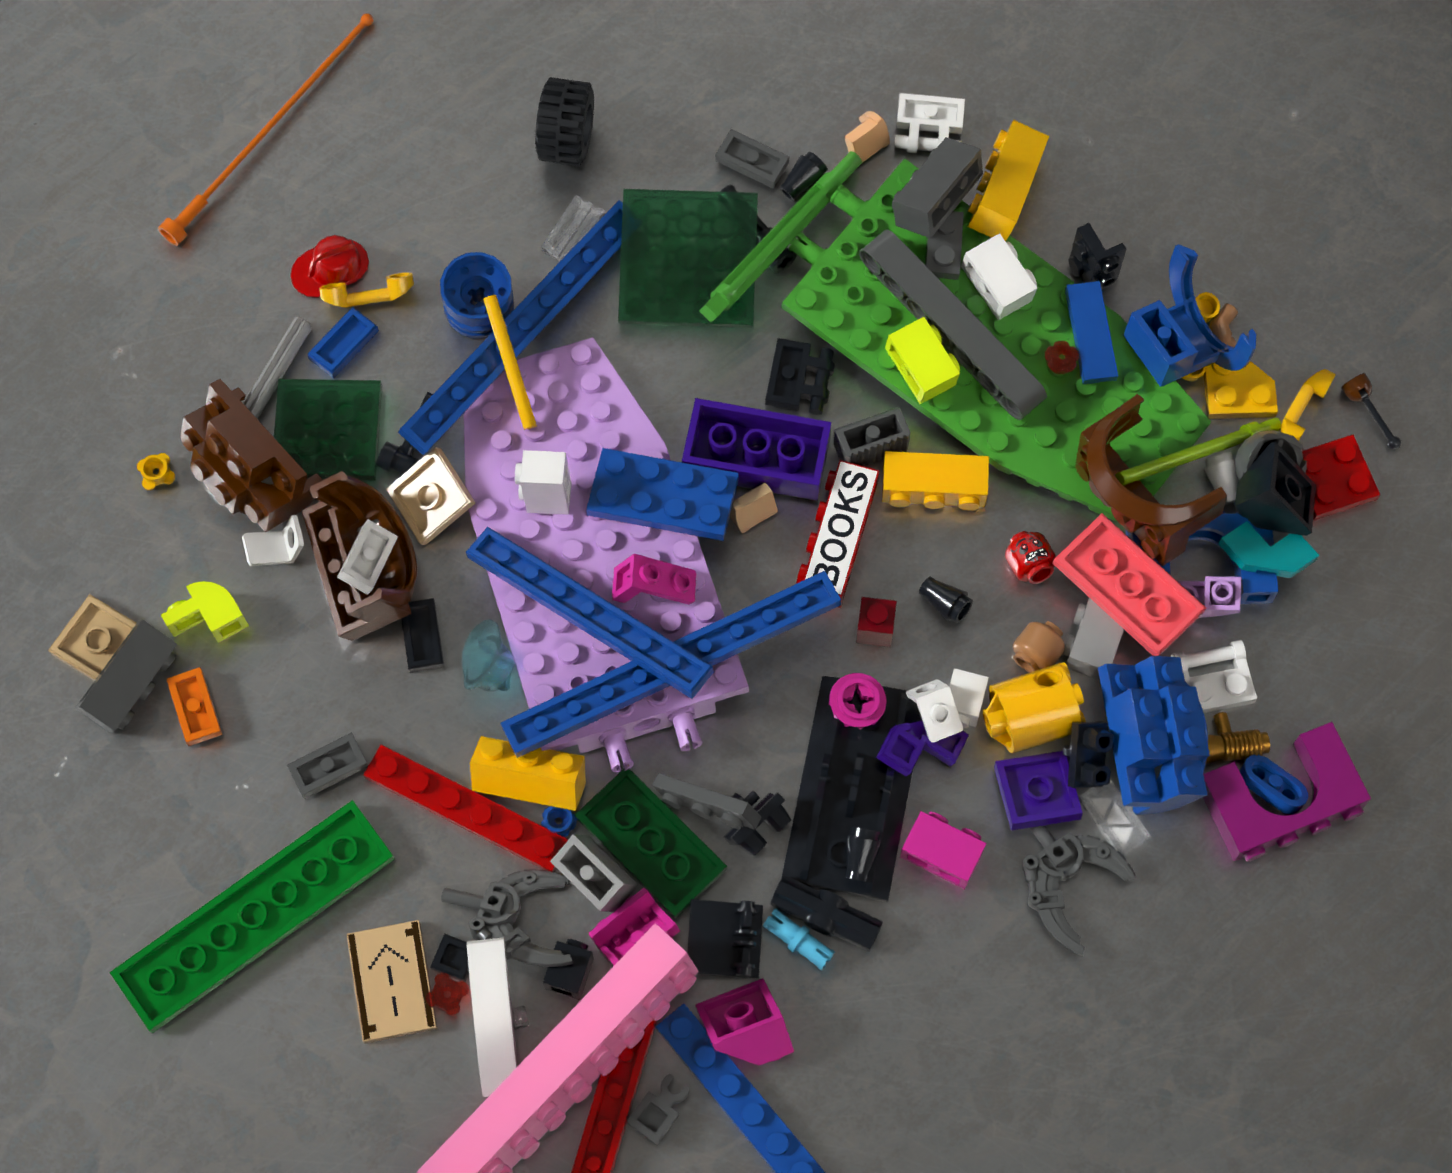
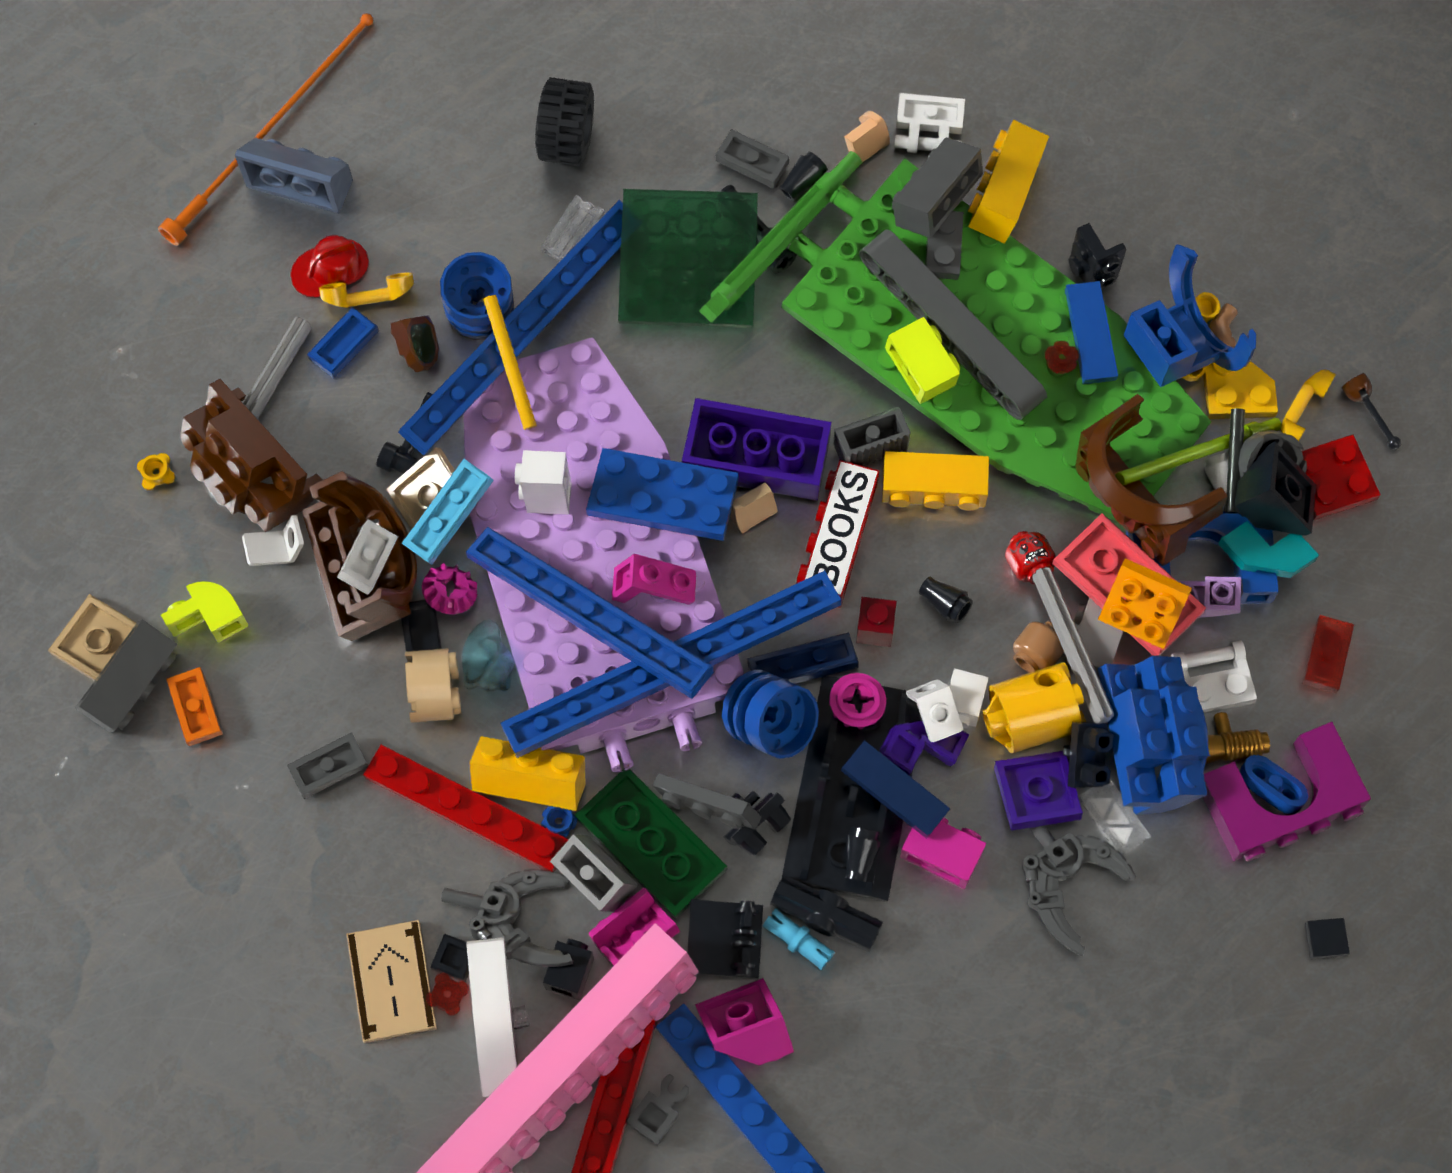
green plate [109,800,395,1034] -> none
clear green plate [274,379,382,481] -> none
black plate [765,338,835,415] -> none
white brick [961,233,1037,321] -> none
none -> sand blue slope [235,138,353,214]
none -> reddish brown rock [391,316,439,372]
none -> medium azure tile [402,459,494,565]
none -> tan brick [405,648,461,723]
none -> dark pink gear [422,562,478,614]
none -> blue wheel [722,669,819,759]
none -> dark blue tile [747,632,859,684]
none -> dark blue tile [841,740,951,839]
none -> light grey axle [1032,567,1114,724]
none -> light orange plate [1098,558,1192,649]
none -> pearl dark grey bar [1226,408,1245,514]
none -> clear red plate [1302,615,1354,693]
none -> black tile [1305,918,1350,959]

